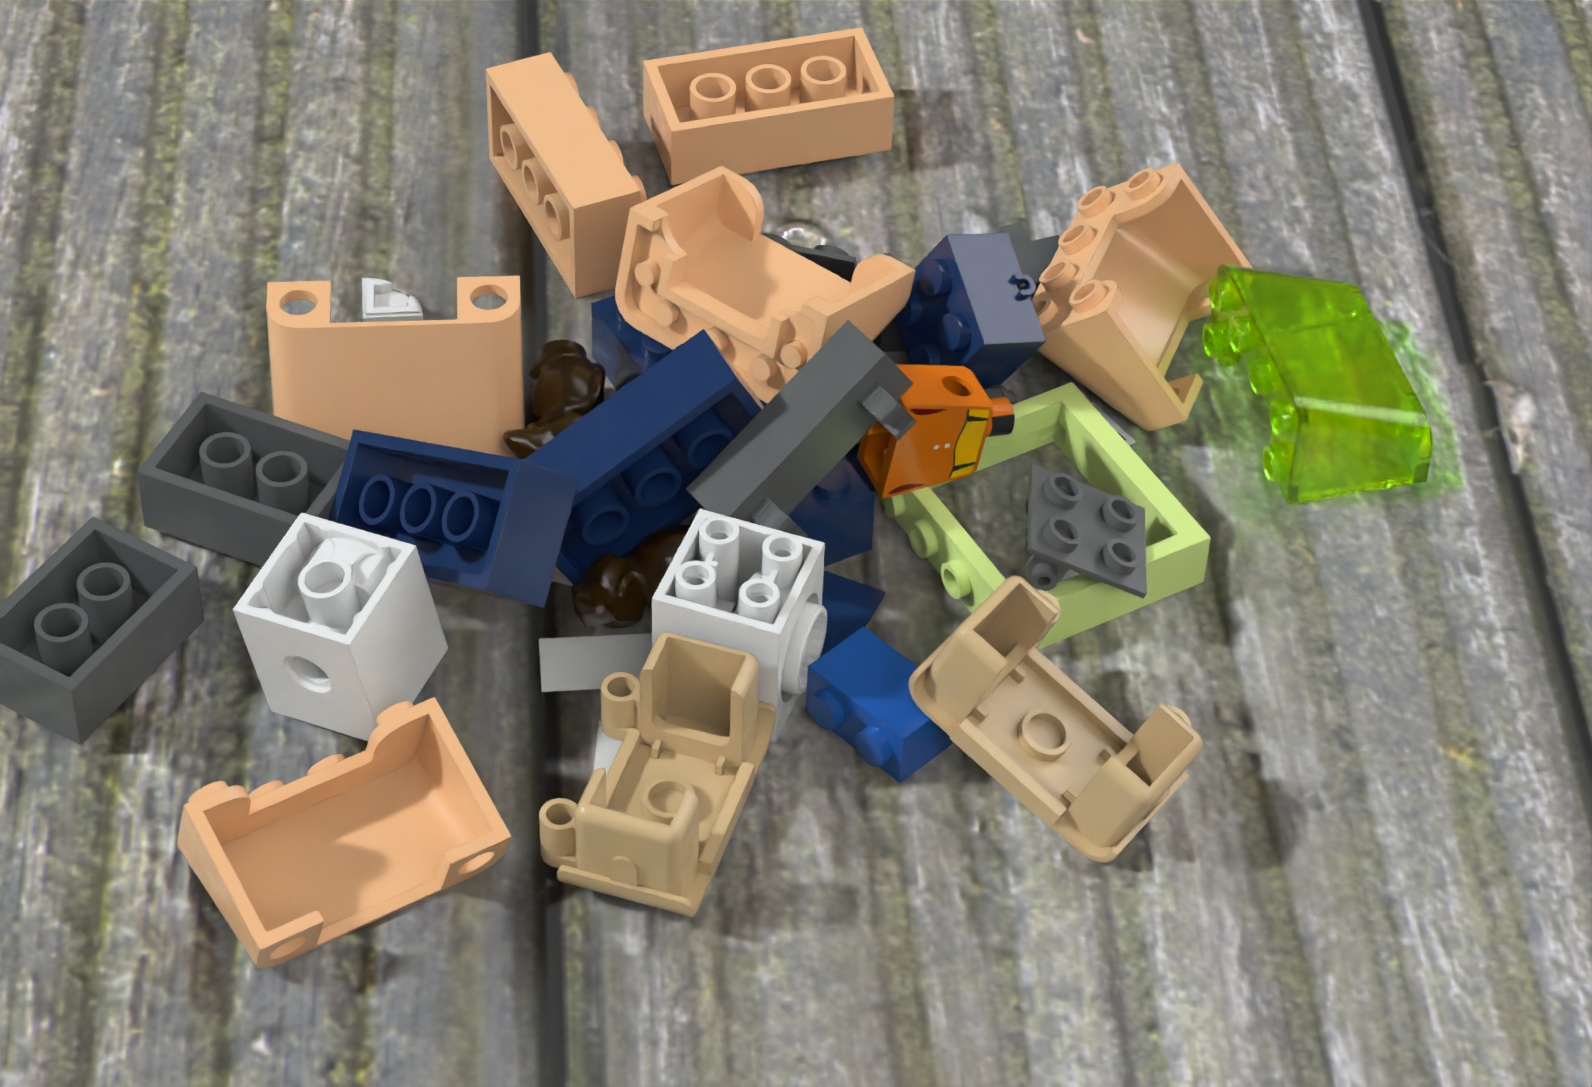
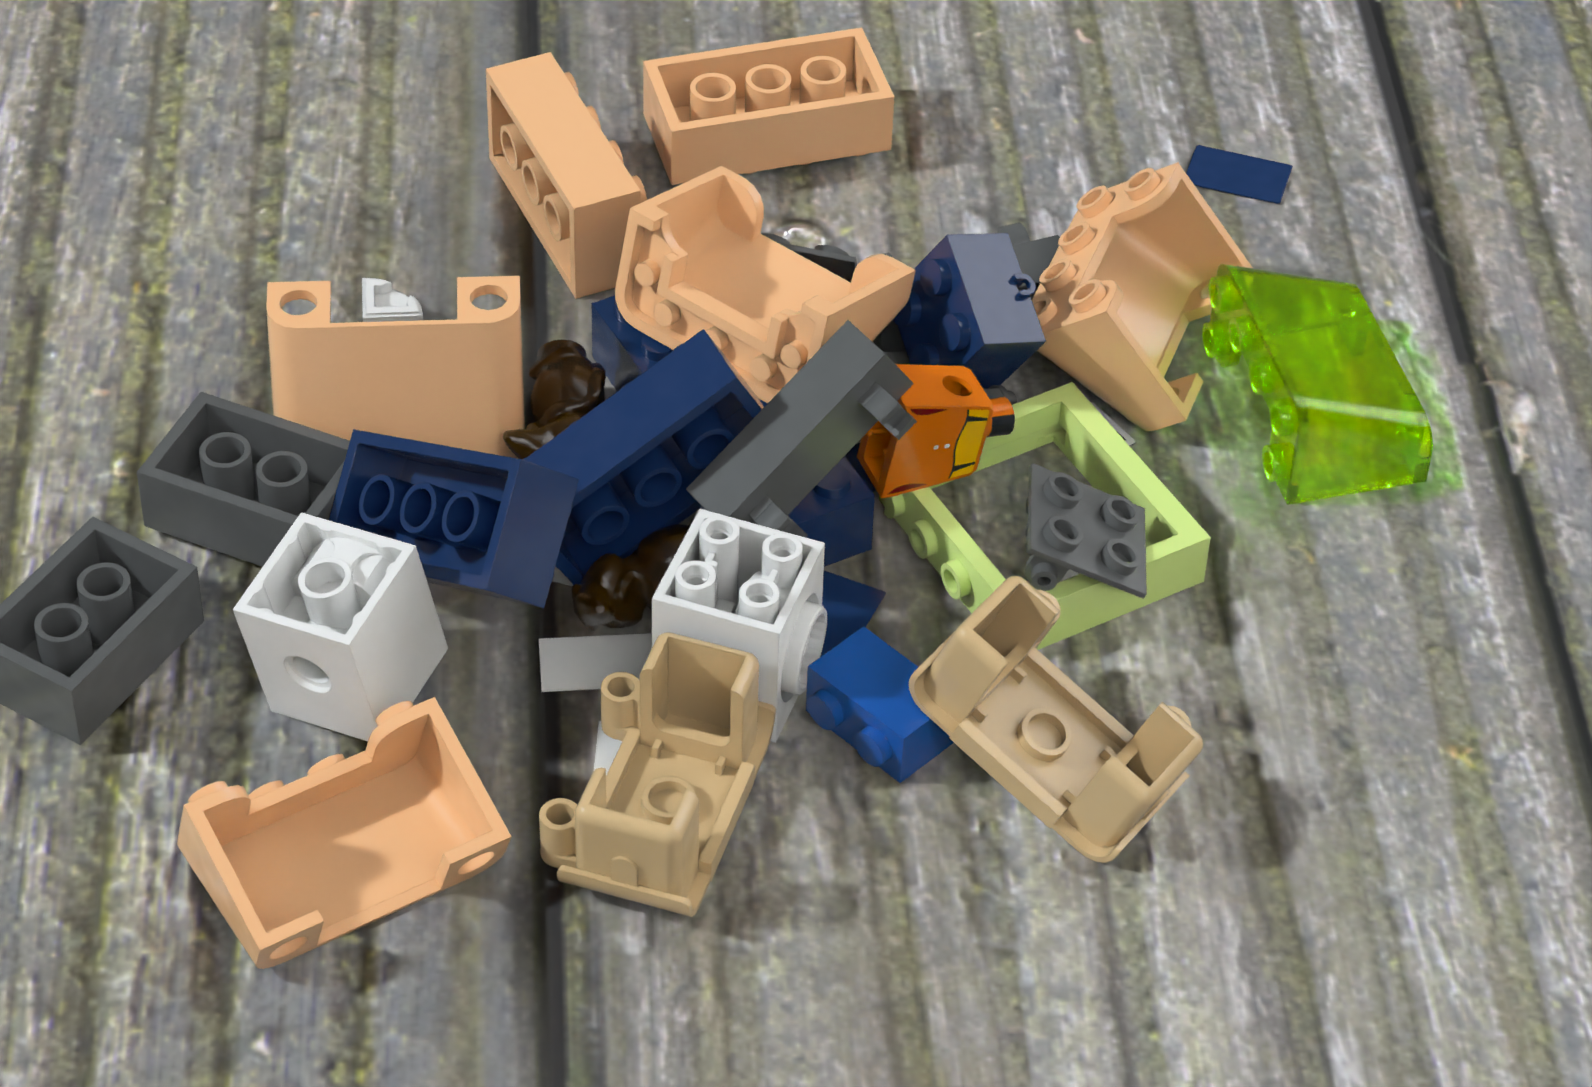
none -> dark blue sticker [1186,145,1293,204]

